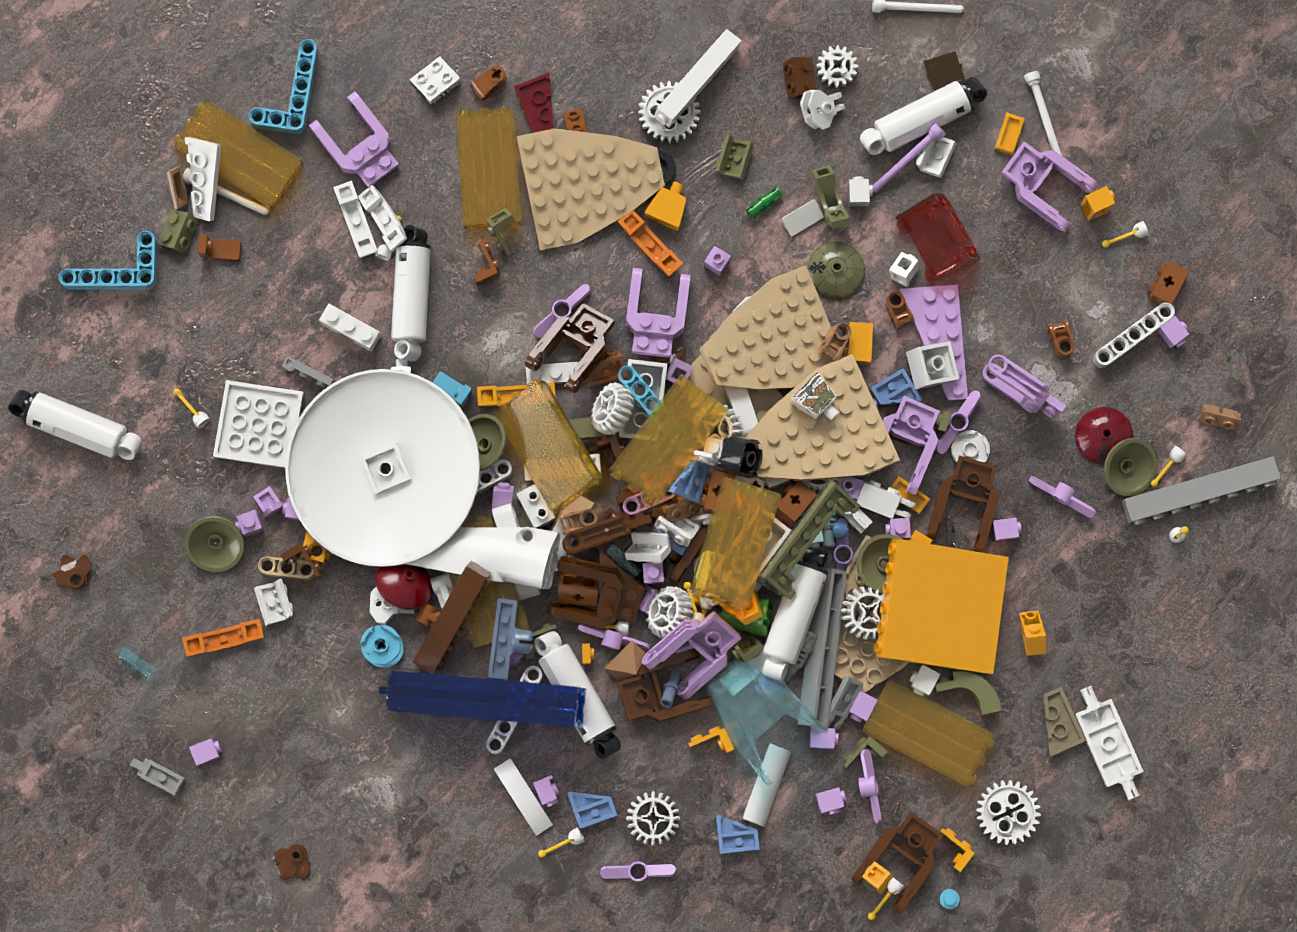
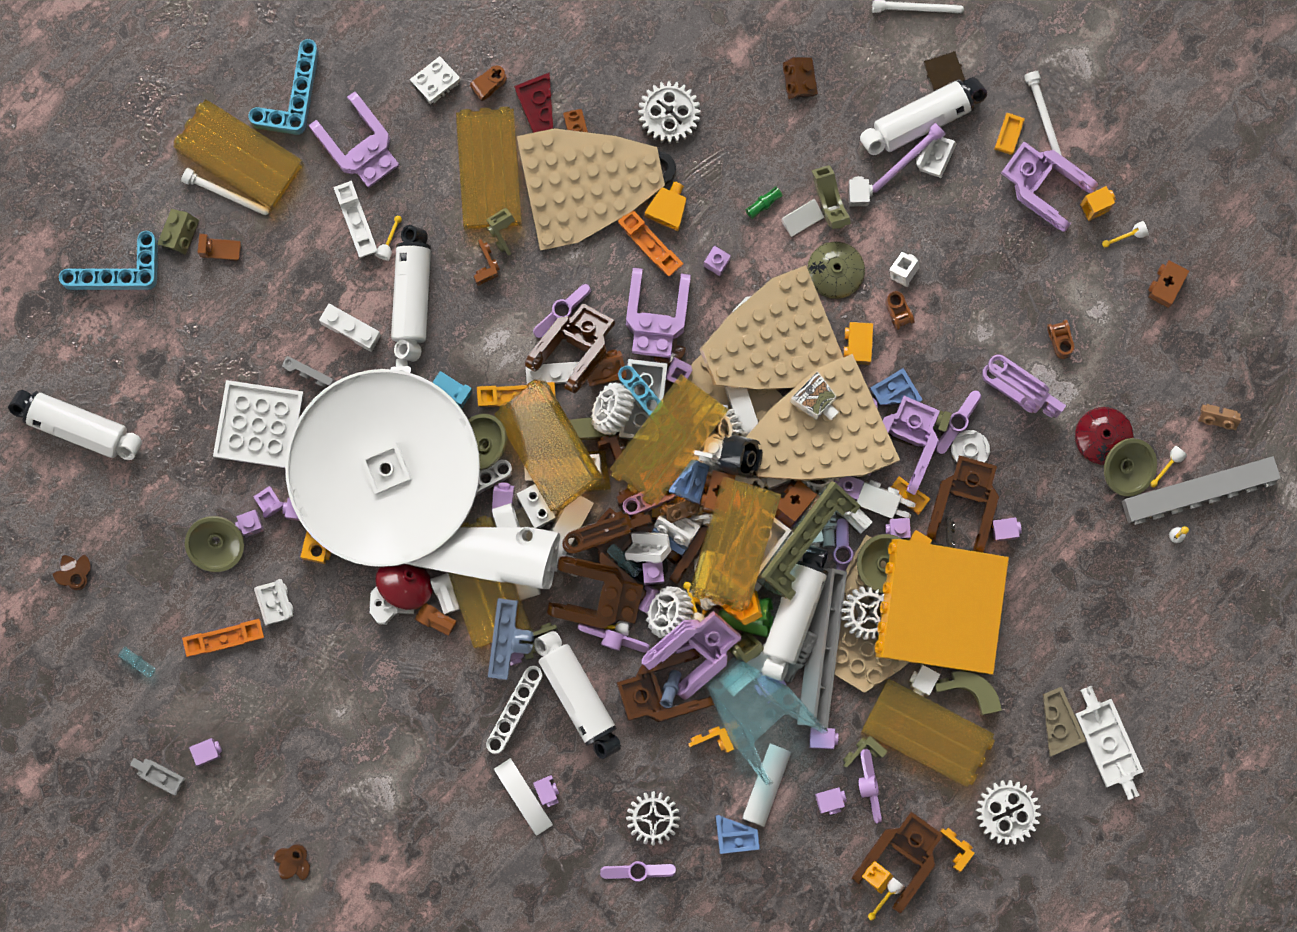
medium nougat slope [166,166,189,209] -> none
hinge [173,389,210,429] -> none
white wing [185,137,221,221] -> none
tan beam [258,556,316,580] -> none
reddish brown bracket [280,543,323,580] -> none
white slope [358,184,407,252] -> none
medium azure piece [361,625,404,668] -> none
clear blue brick [379,670,586,729] -> none
reddish brown brick [412,561,491,675] -> none
hinge [538,827,585,858] -> none
medium nougat piece [558,509,598,535] -> none
dark orange brick [558,573,599,606] -> none
medium blue wing [567,792,617,829] -> none
light orange plate [582,643,595,665] -> none
medium nougat slope [604,640,646,681] -> none
white brick [654,29,742,128] -> none
olive bracket [716,135,754,180] -> none
white hinge [800,90,845,129] -> none
white gear [816,45,858,88] -> none
medium nougat piece [818,323,852,361] -> none
light grey hinge [828,675,863,730] -> none
medium blue hinge [833,522,848,538] -> none
lavender brick [849,691,877,723] -> none
clear red windscreen [895,193,980,284] -> none
lavender wing [899,285,968,401] -> none
white slope [906,341,959,390] -> none
medium azure plate [939,889,960,909] -> none
light orange slope [1019,611,1046,656] -> none
lavender piece [1029,476,1096,518] -> none
white beam [1093,303,1175,368] -> none
lavender brick [1157,316,1189,349] -> none

